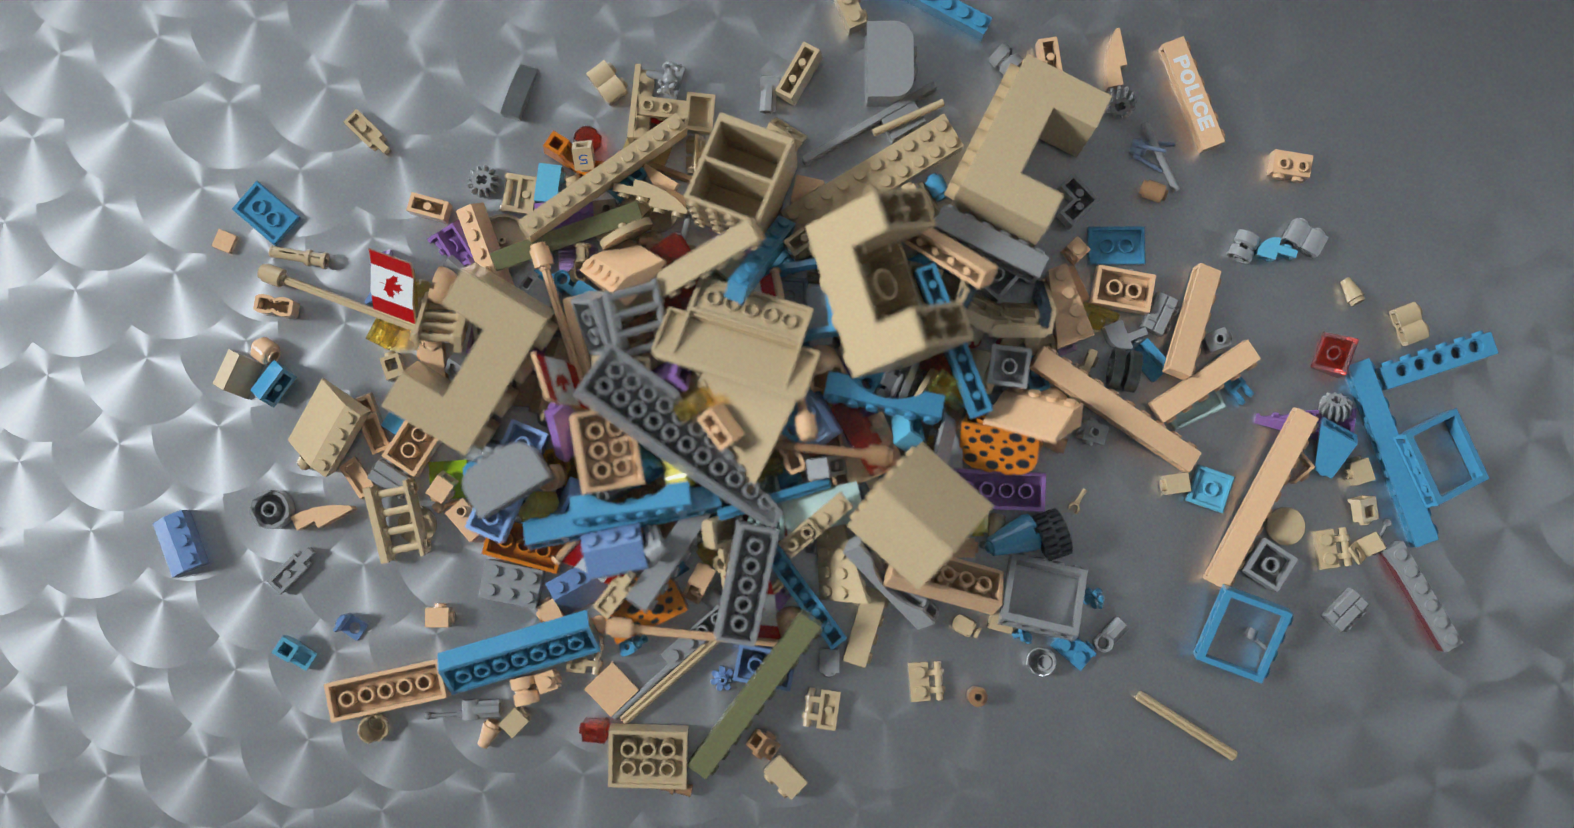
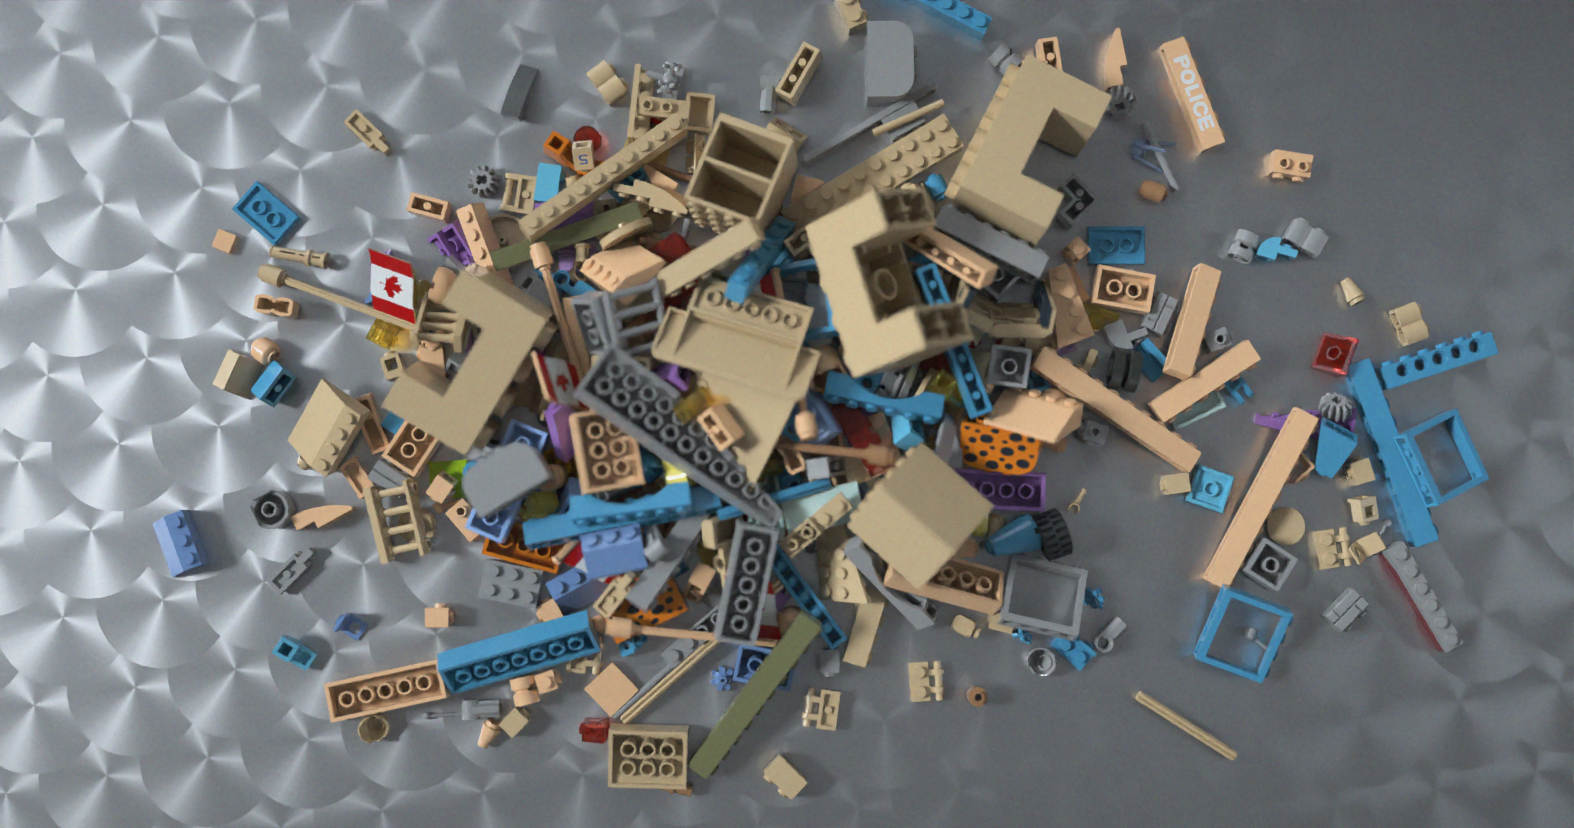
medium nougat brick [746,728,781,761] -> none

